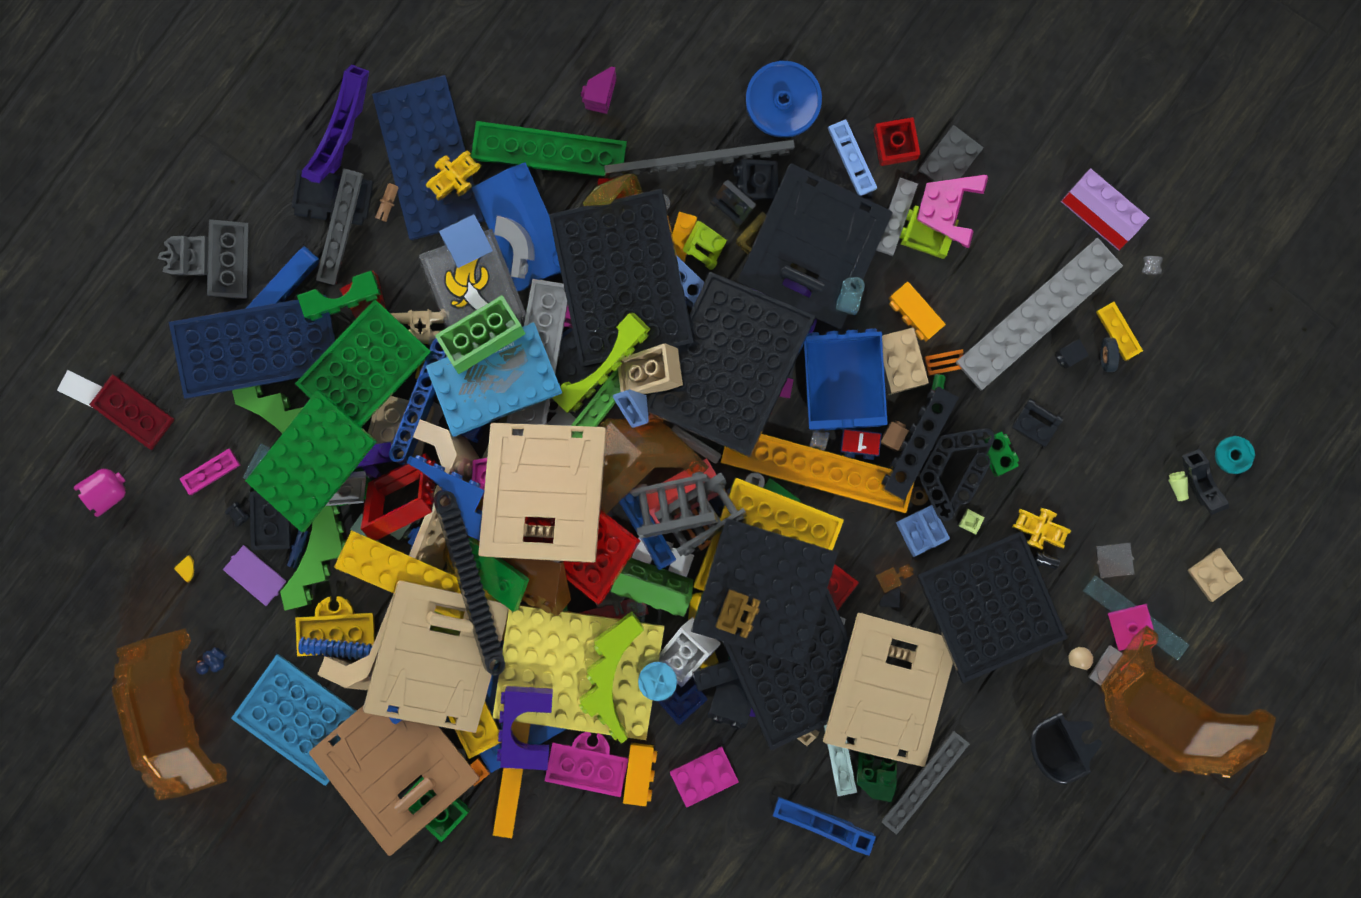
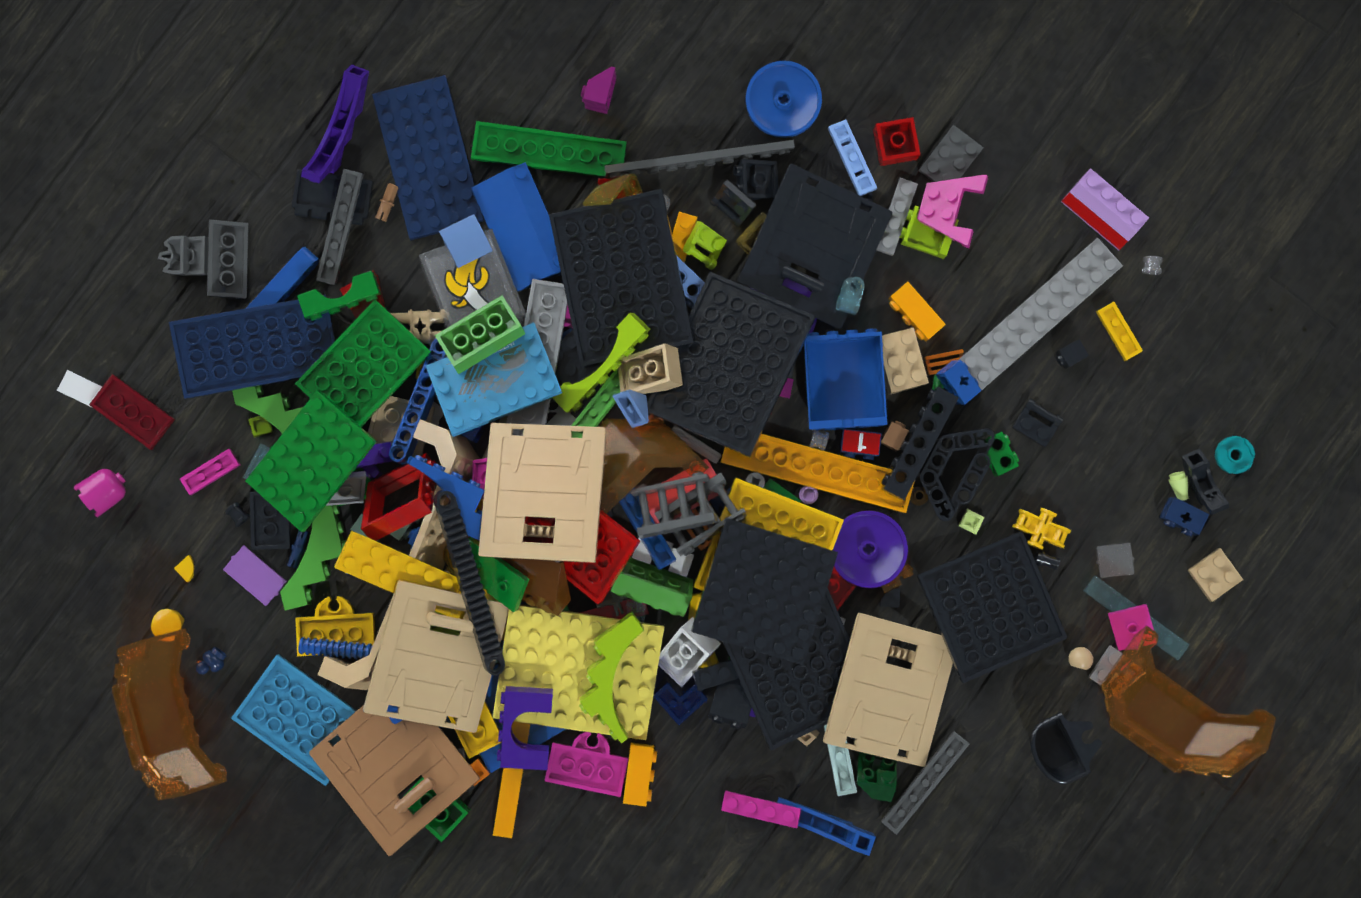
yellow axle [426,151,481,201] -> none
light grey arch [494,216,535,279] -> none
medium azure tile [638,662,677,701] -> none
dark pink plate [670,746,739,808] -> none
pearl gold plate [715,589,761,638] -> none
medium blue slope [896,505,950,557] -> none
black bush [1101,338,1119,372] -> none
none -> yellow hair [151,609,184,640]
none -> lime tile [249,416,273,438]
none -> dark pink plate [721,791,802,828]
none -> lavender plate [799,486,818,504]
none -> dark purple dish [833,511,908,588]
none -> blue brick [936,360,982,405]
none -> dark blue brick [1159,497,1209,537]

